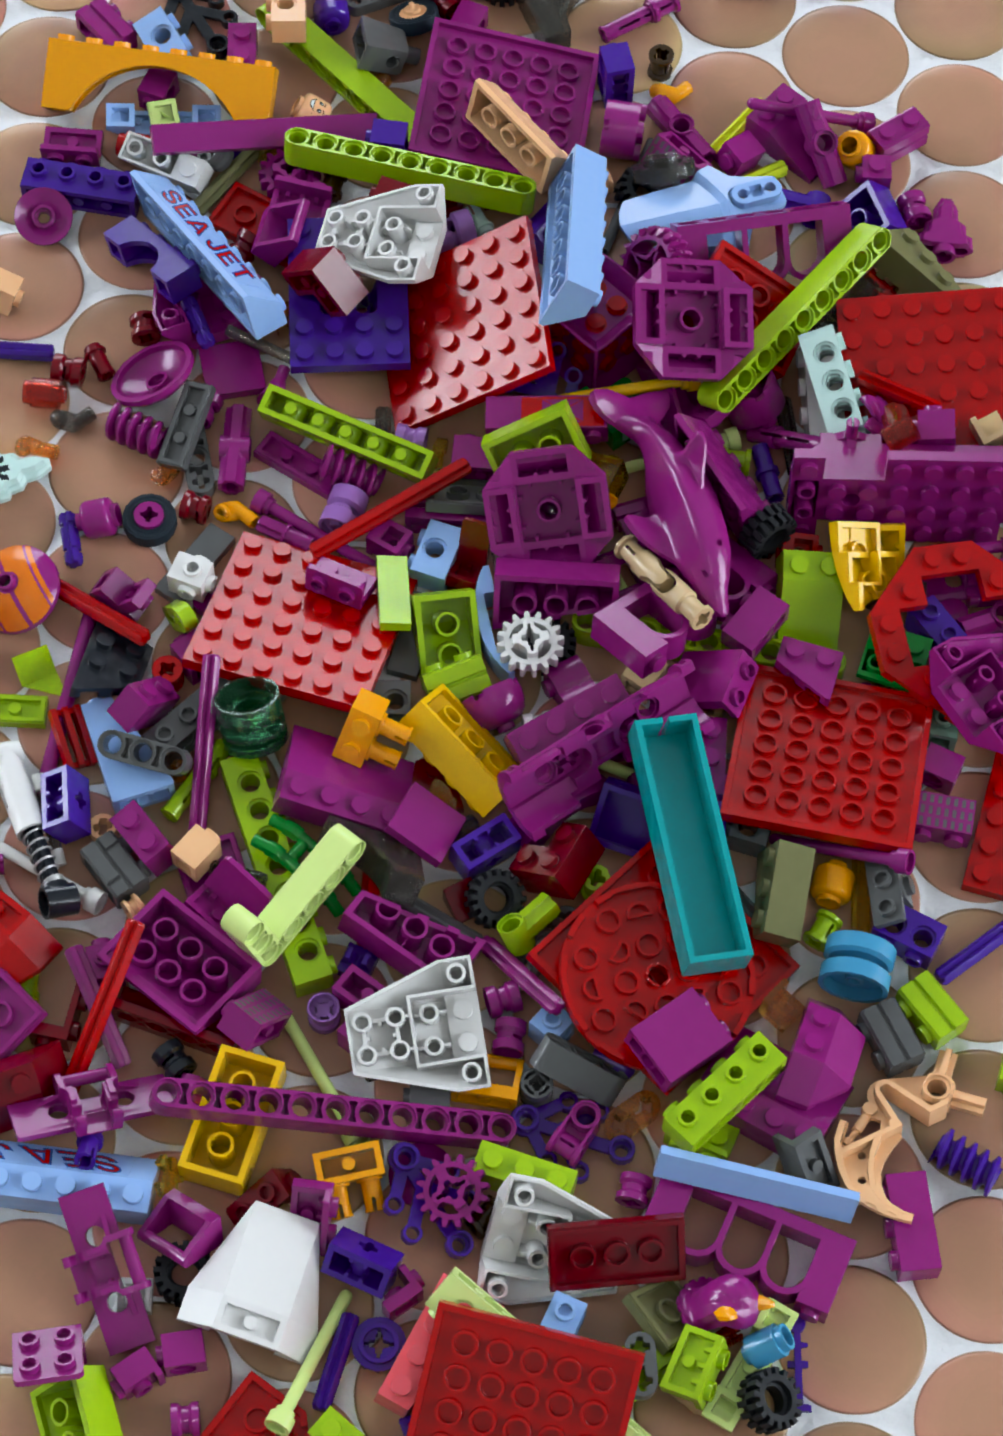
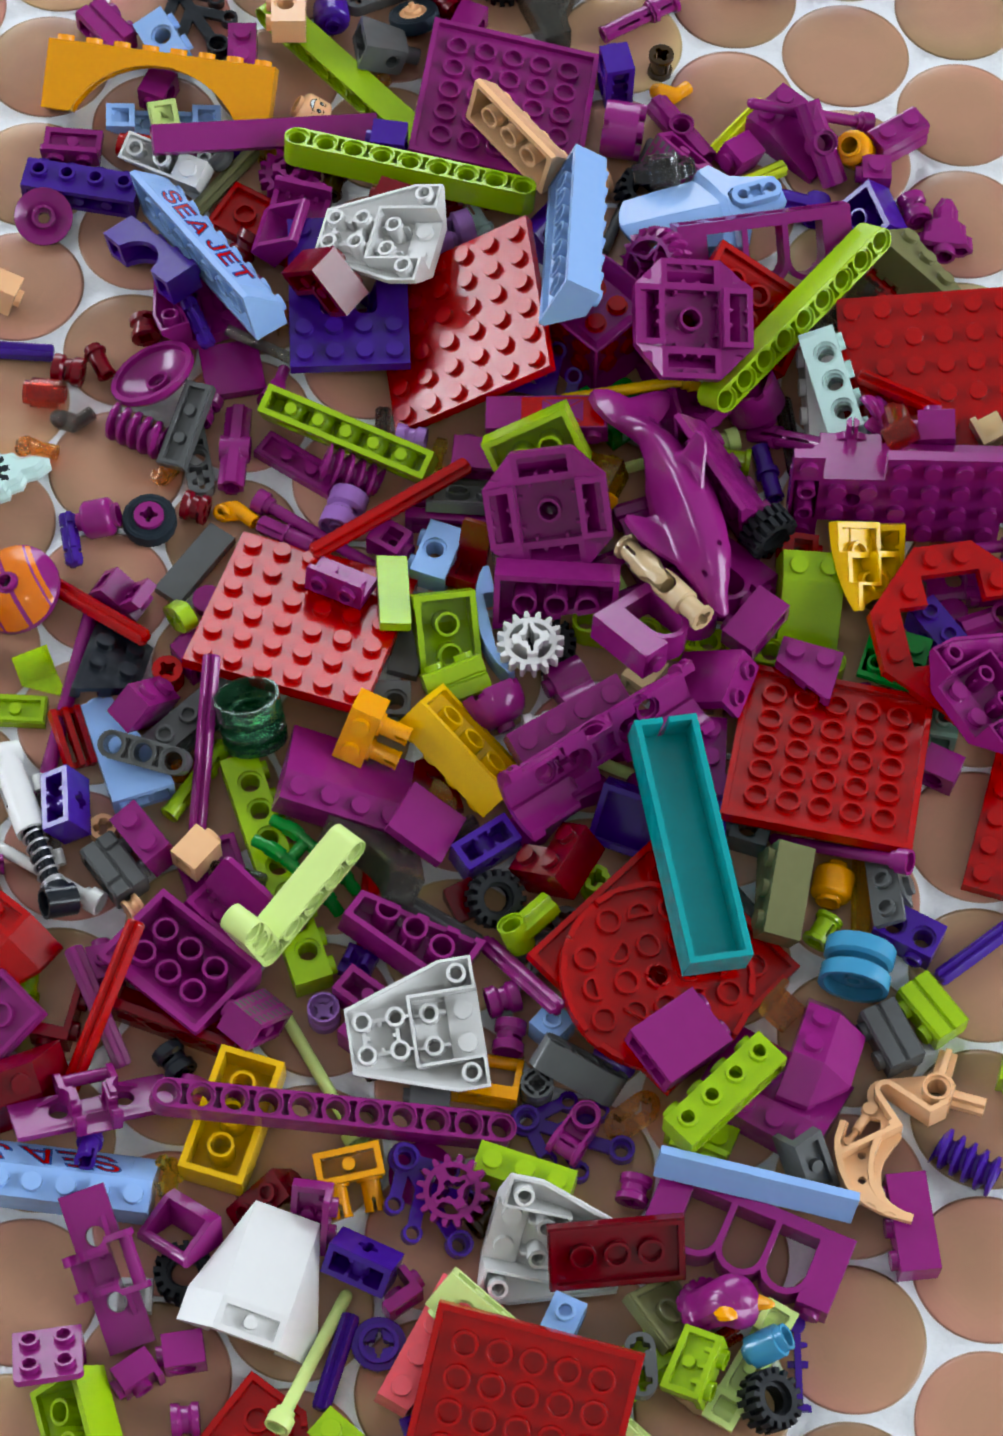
white brick [166,551,218,603] -> none
magenta brick [914,790,977,849] -> none

